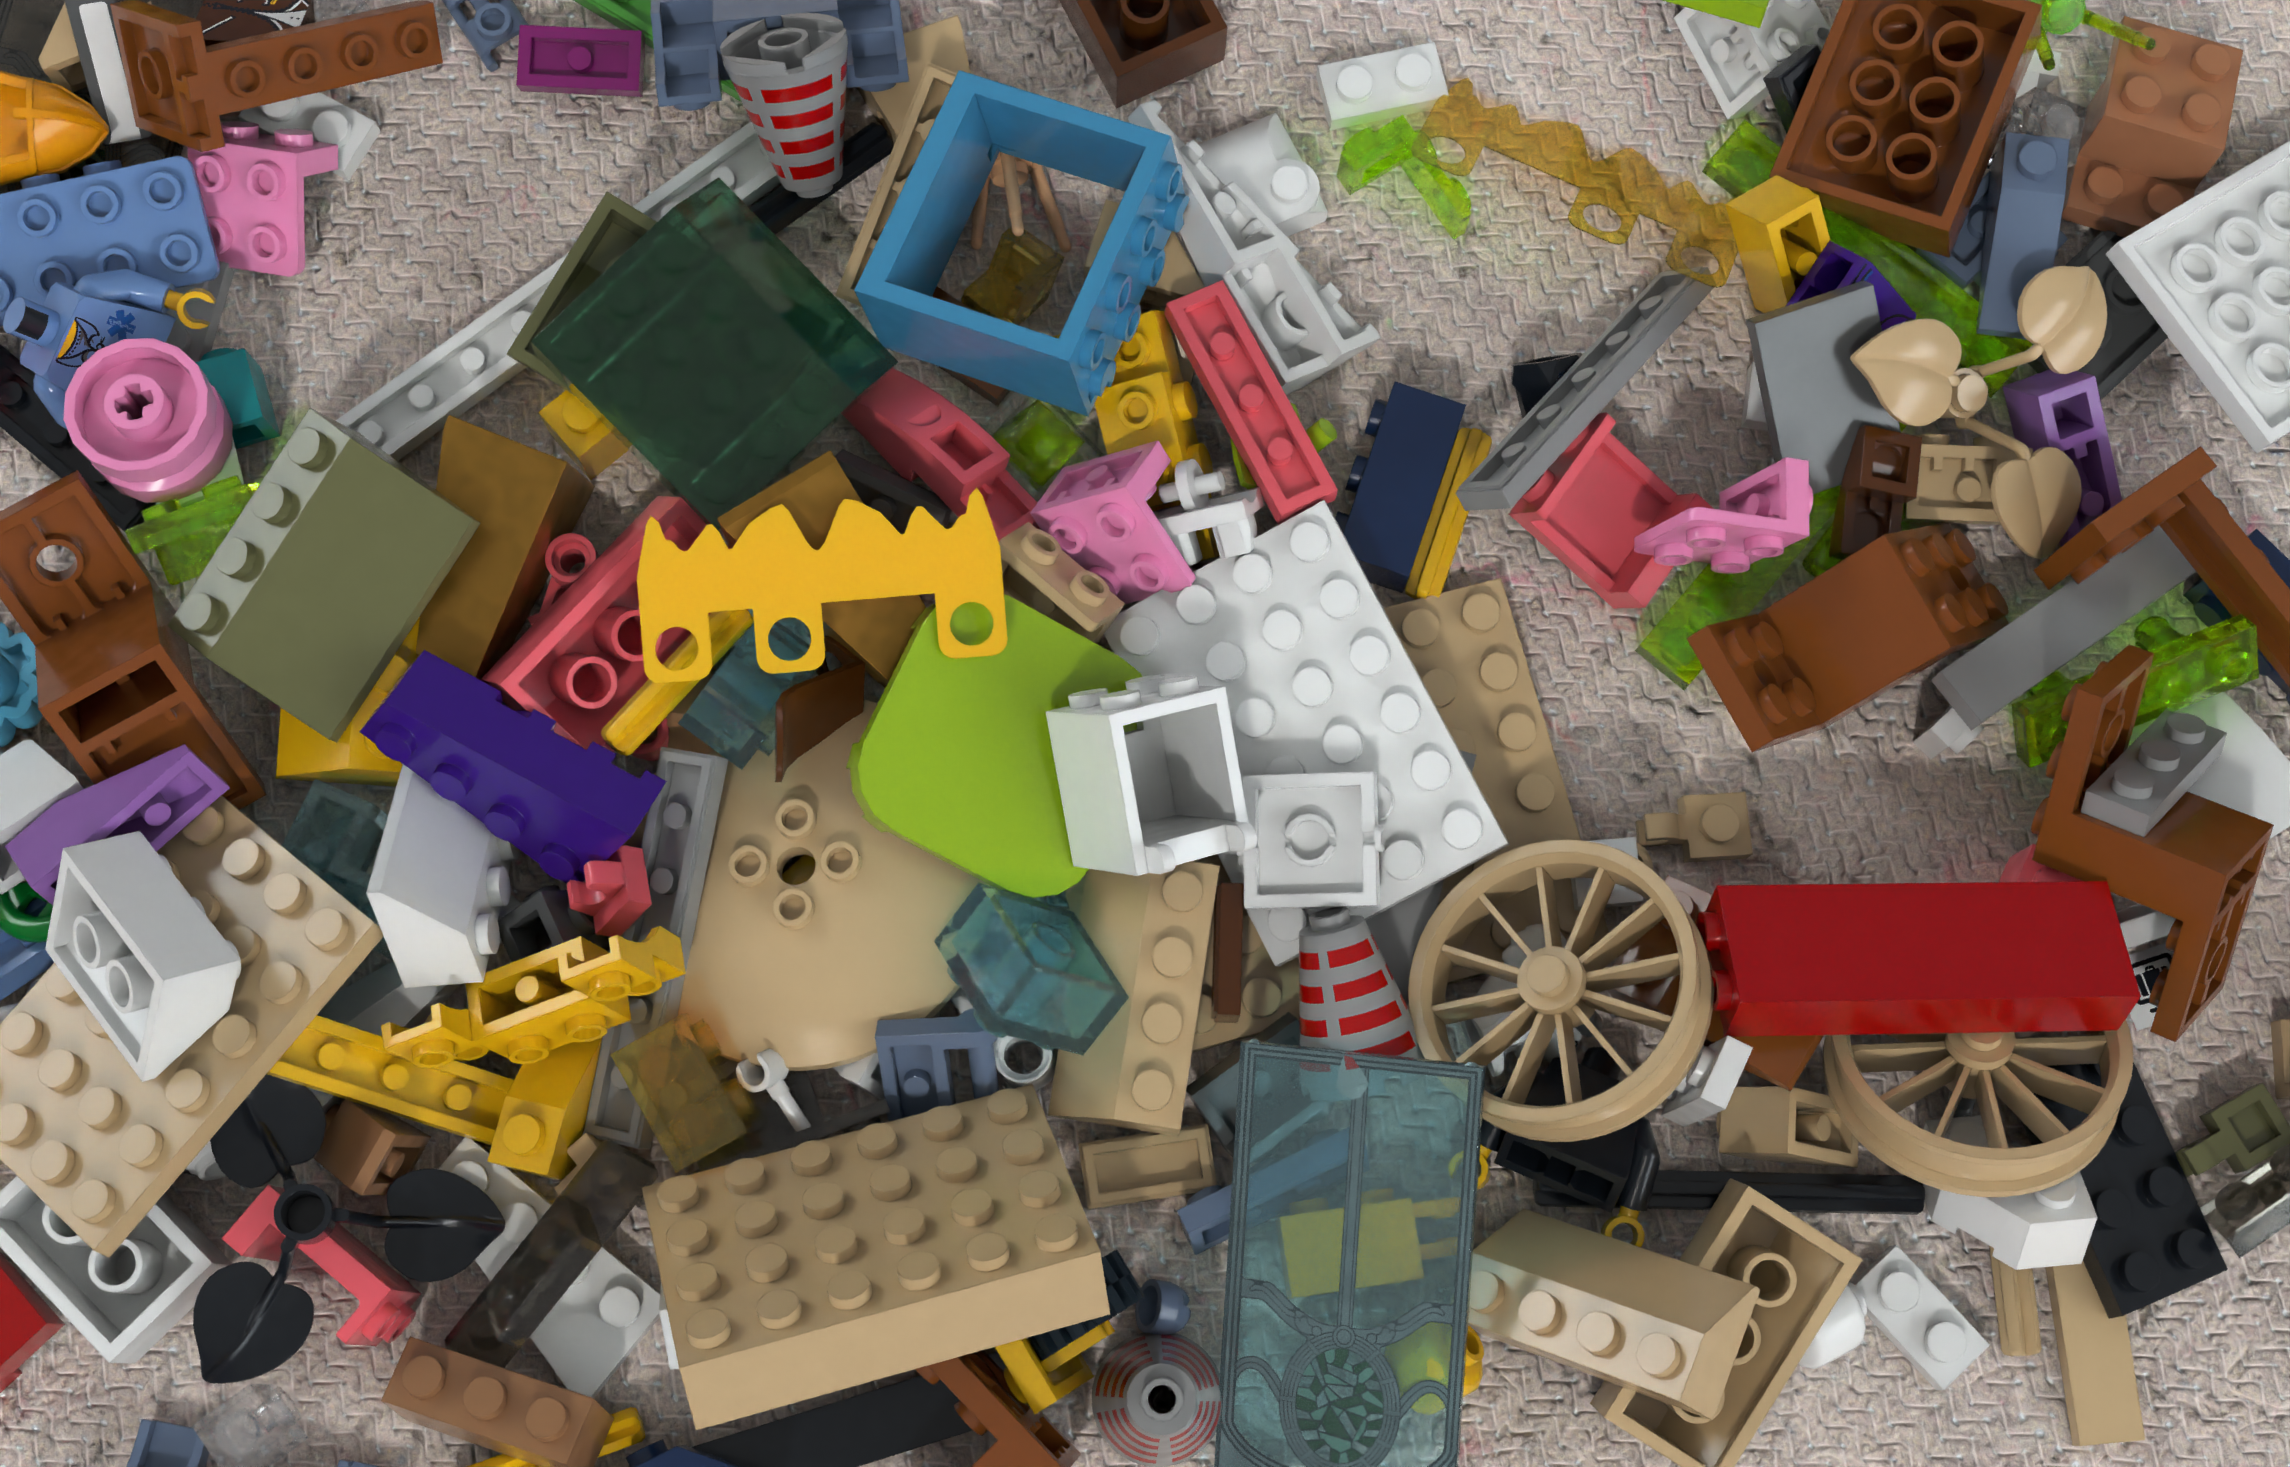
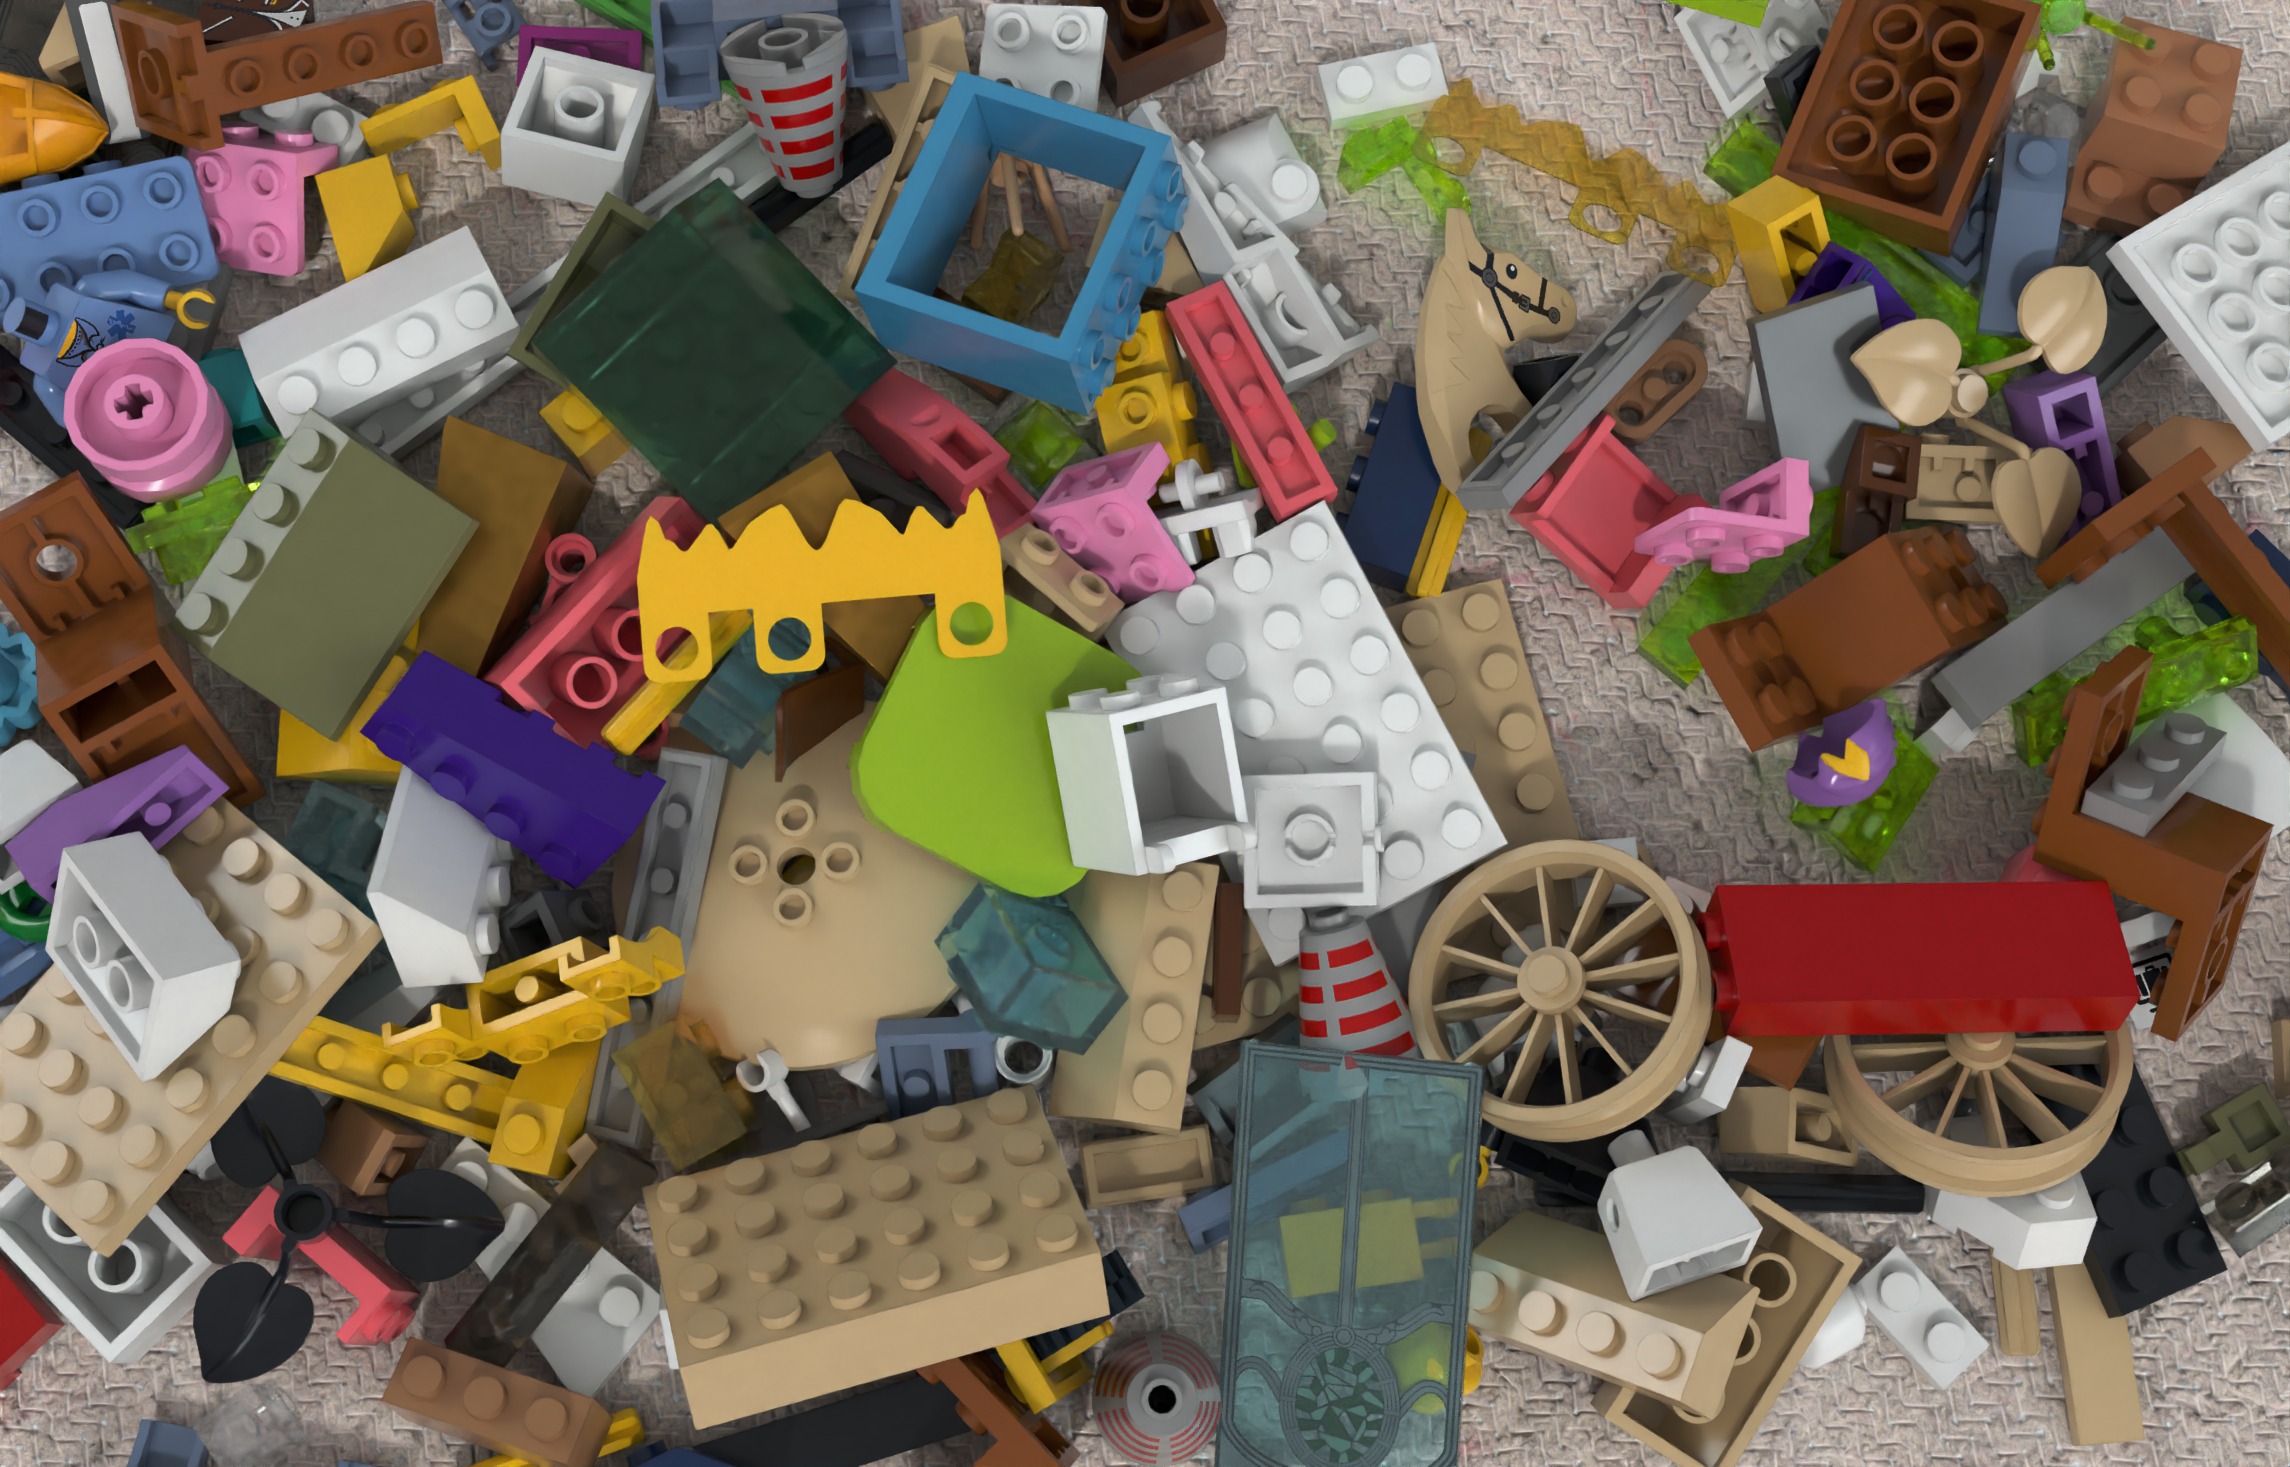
coral tile [566,845,652,937] -> none
sand blue hinge [1135,1279,1191,1335] -> none
tan plate [1635,792,1753,863] -> none
none -> white slope [237,225,521,442]
none -> yellow slope [314,154,420,283]
none -> yellow bracket [359,74,501,171]
none -> white slope [500,45,655,207]
none -> white bracket [978,3,1108,112]
none -> tan animal [1415,207,1577,511]
none -> white torso [1598,1130,1763,1302]
none -> medium nougat plate [1600,339,1708,446]
none -> medium lavender hair [1786,698,1899,807]
none -> clear neon green bracket [1789,724,1940,872]
none -> medium nougat slope [2114,415,2254,496]

